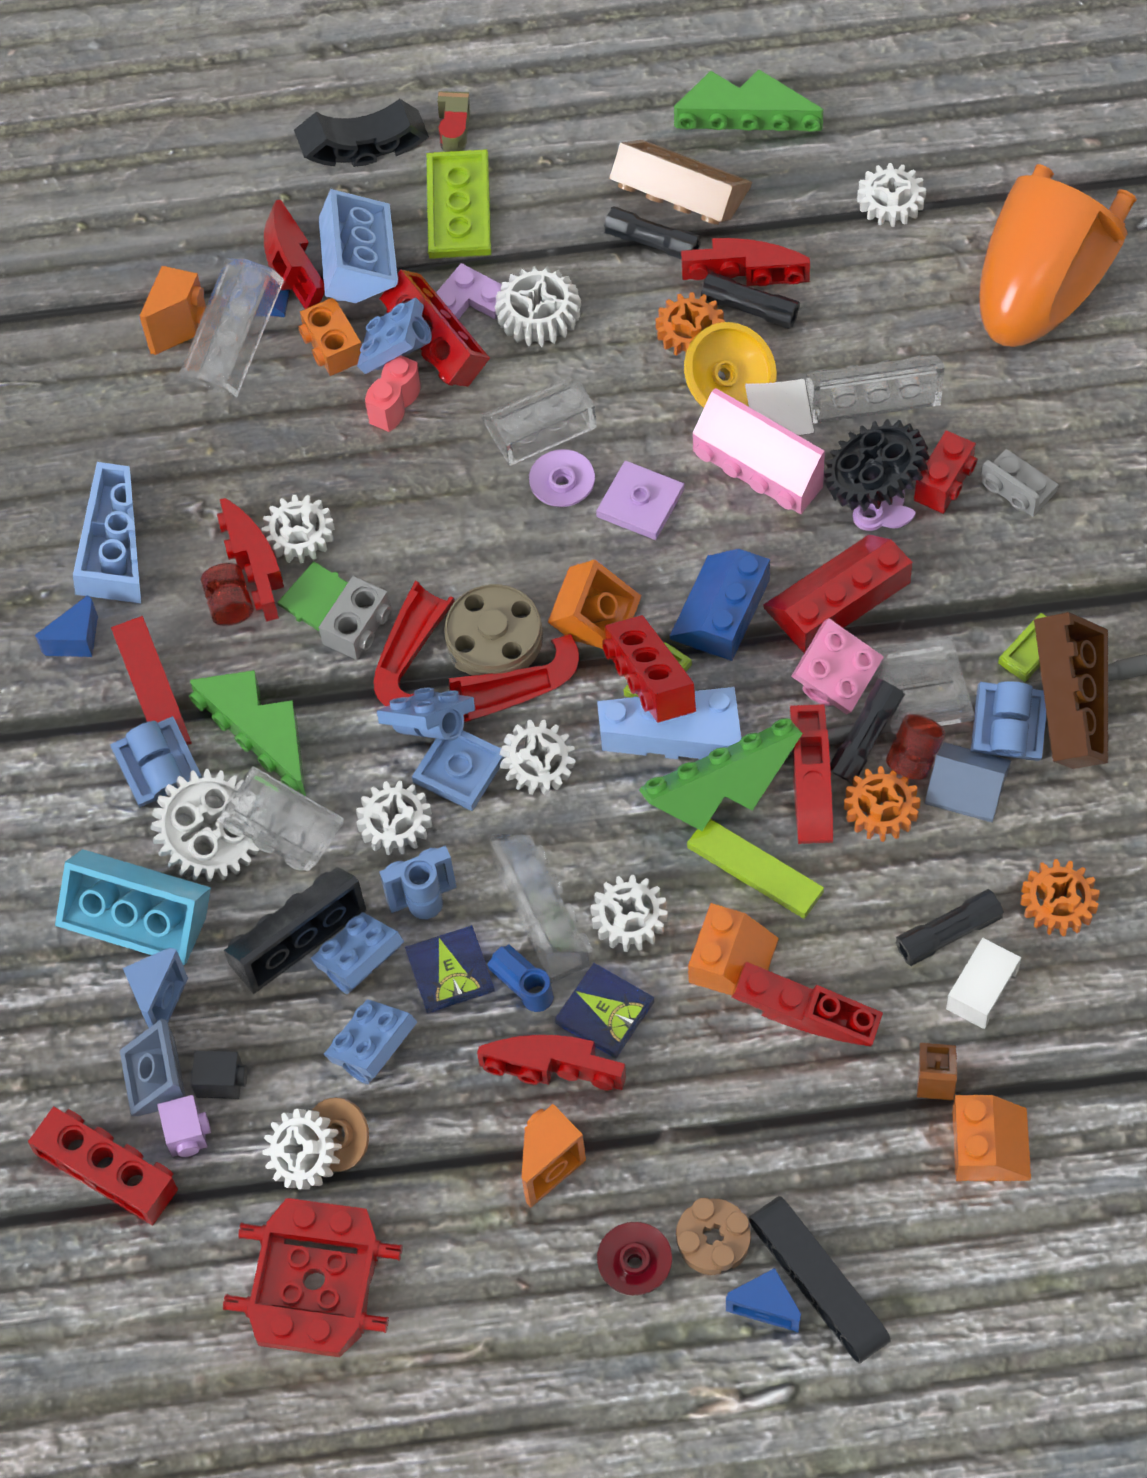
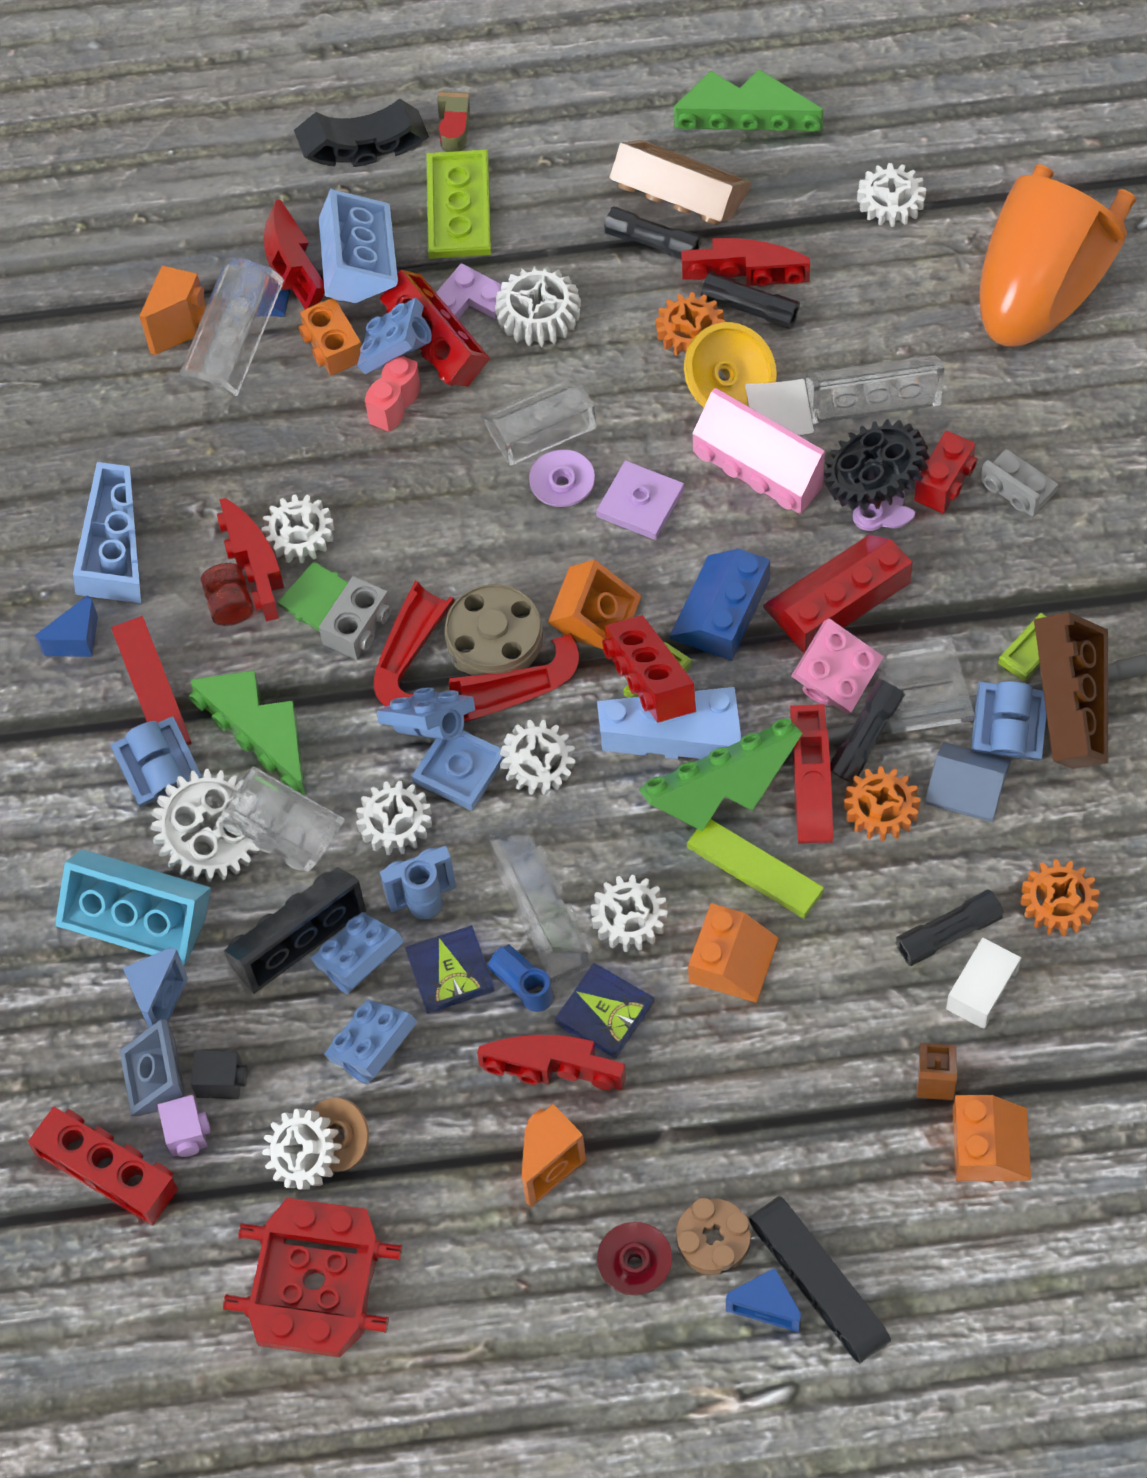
red slope [731,962,883,1047] -> none
clear red wheel [886,714,946,780] -> none

